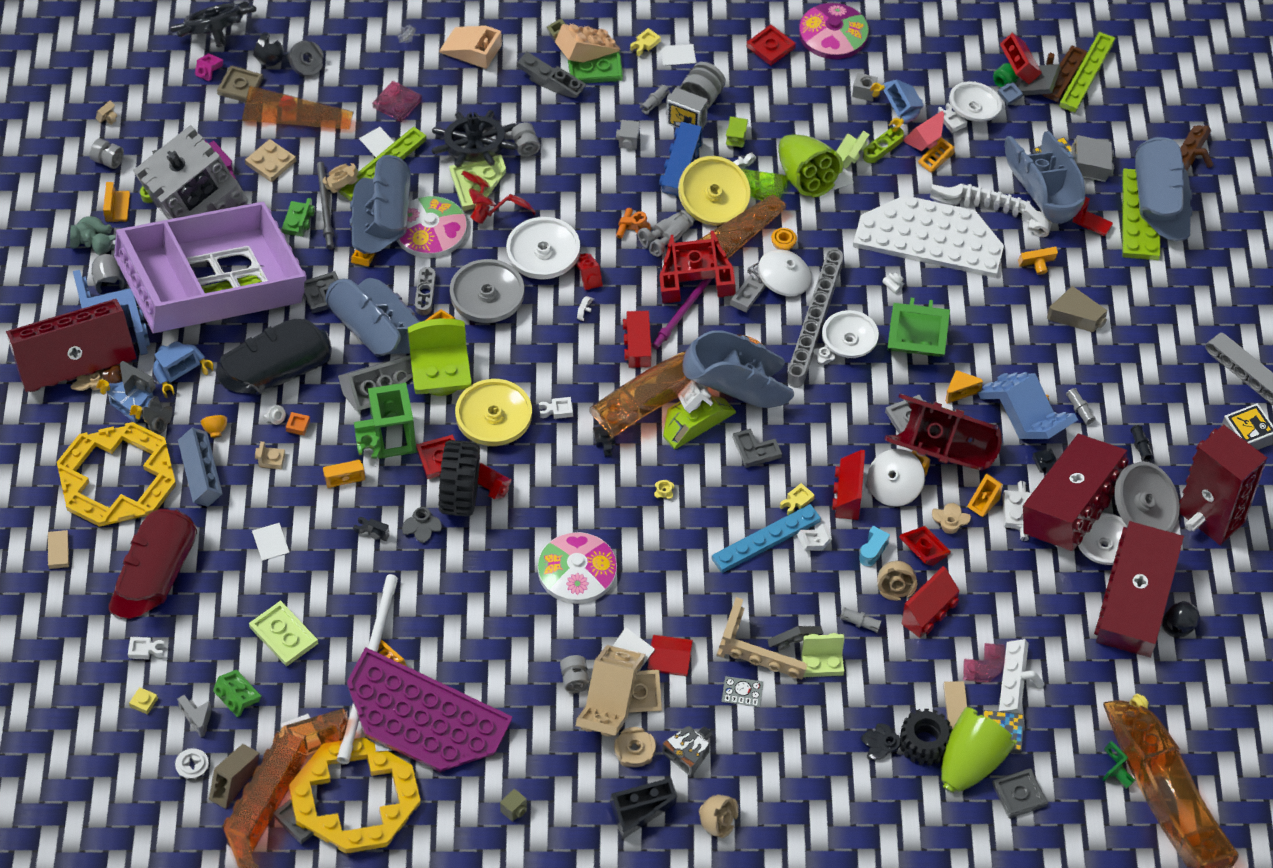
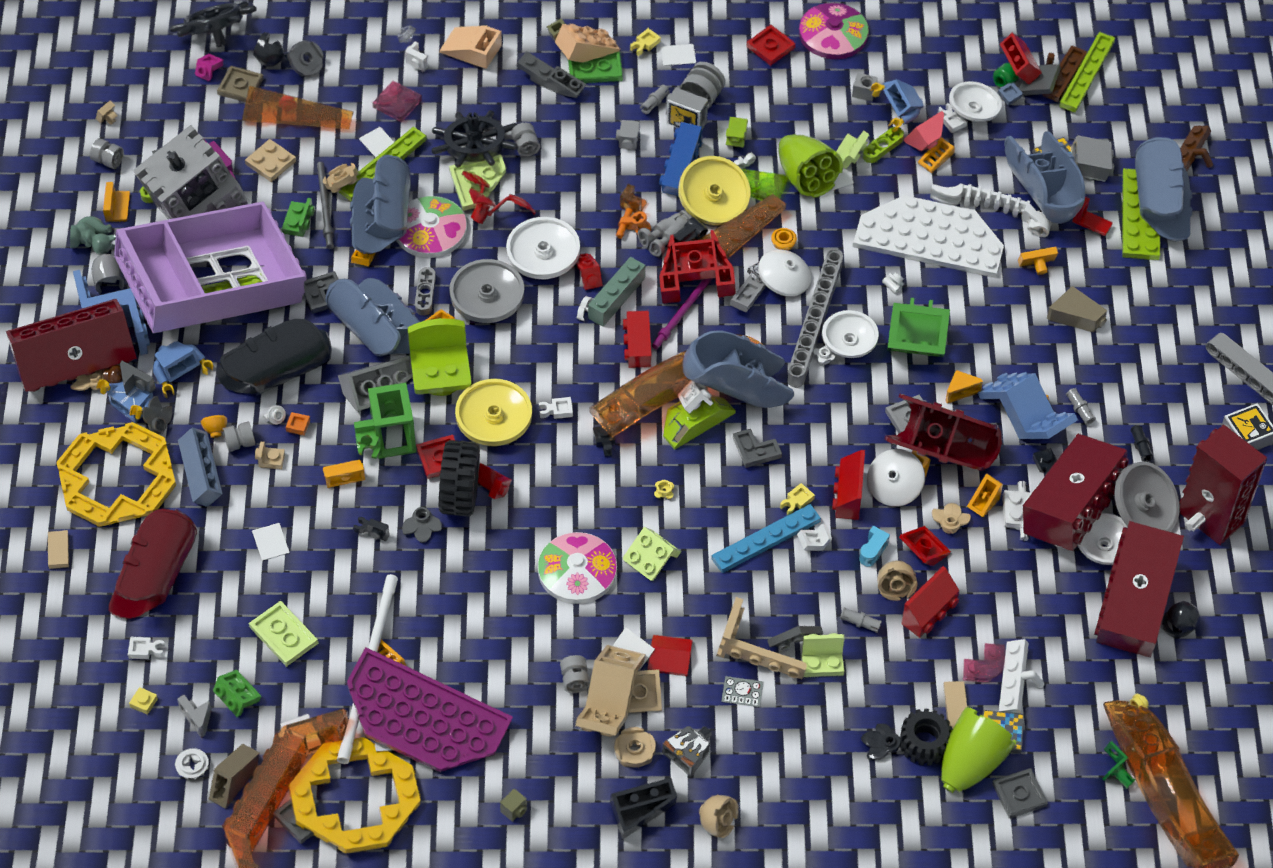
none -> light grey wheel [223,421,255,452]
none -> white bracket [405,41,428,72]
none -> sand green brick [588,257,646,327]
none -> clear orange panel [620,184,647,213]
none -> yellowish green bracket [623,527,682,581]
none -> black piece [674,217,708,243]

